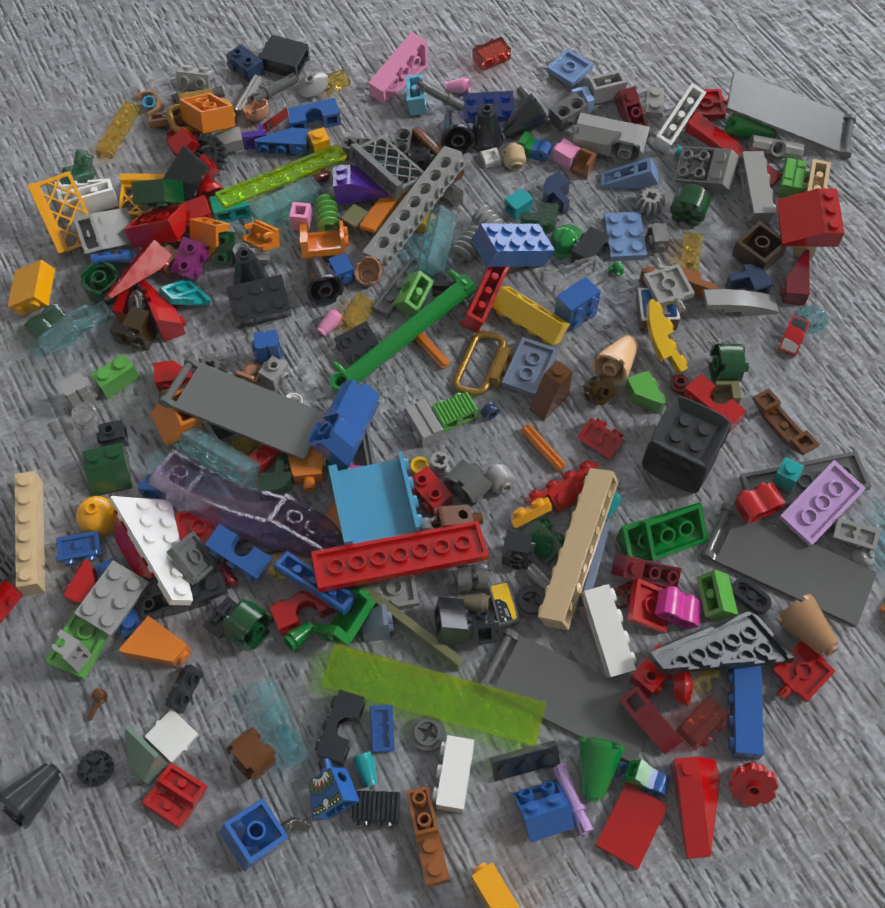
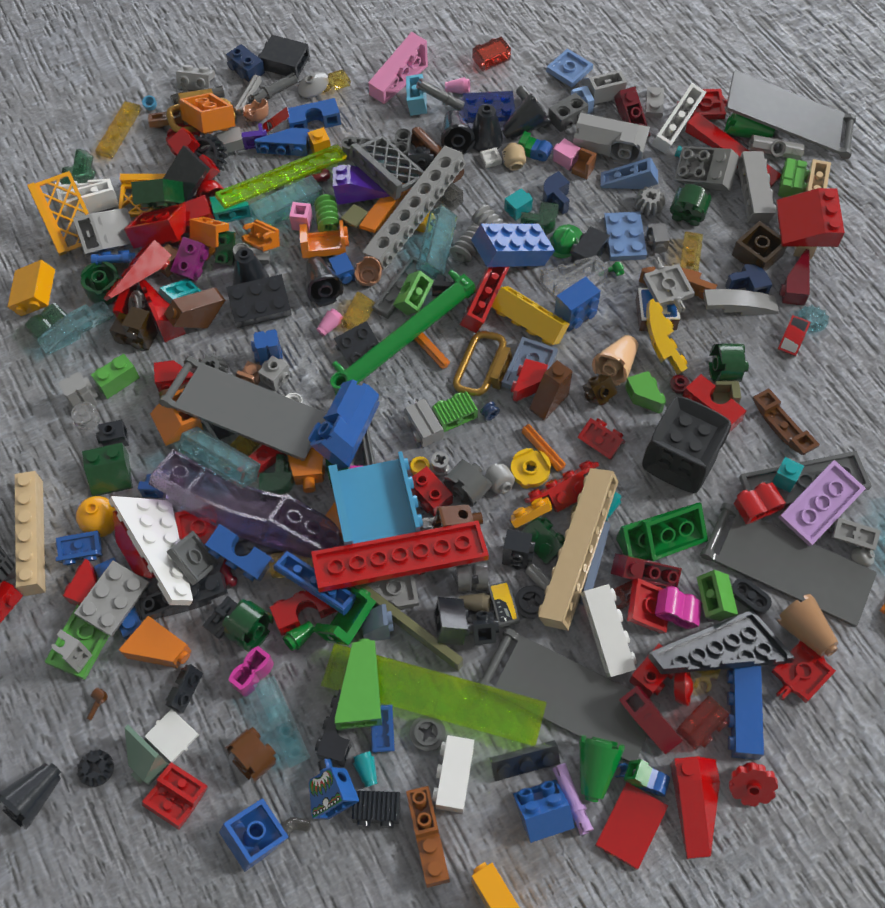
medium nougat cap [135,89,165,117] -> none
none -> reddish brown slope [164,288,226,329]
none -> dark pink brick [229,646,274,697]
none -> bright green slope [335,639,382,730]
none -> yellow plate [510,448,551,489]
none -> red slope [511,358,548,401]

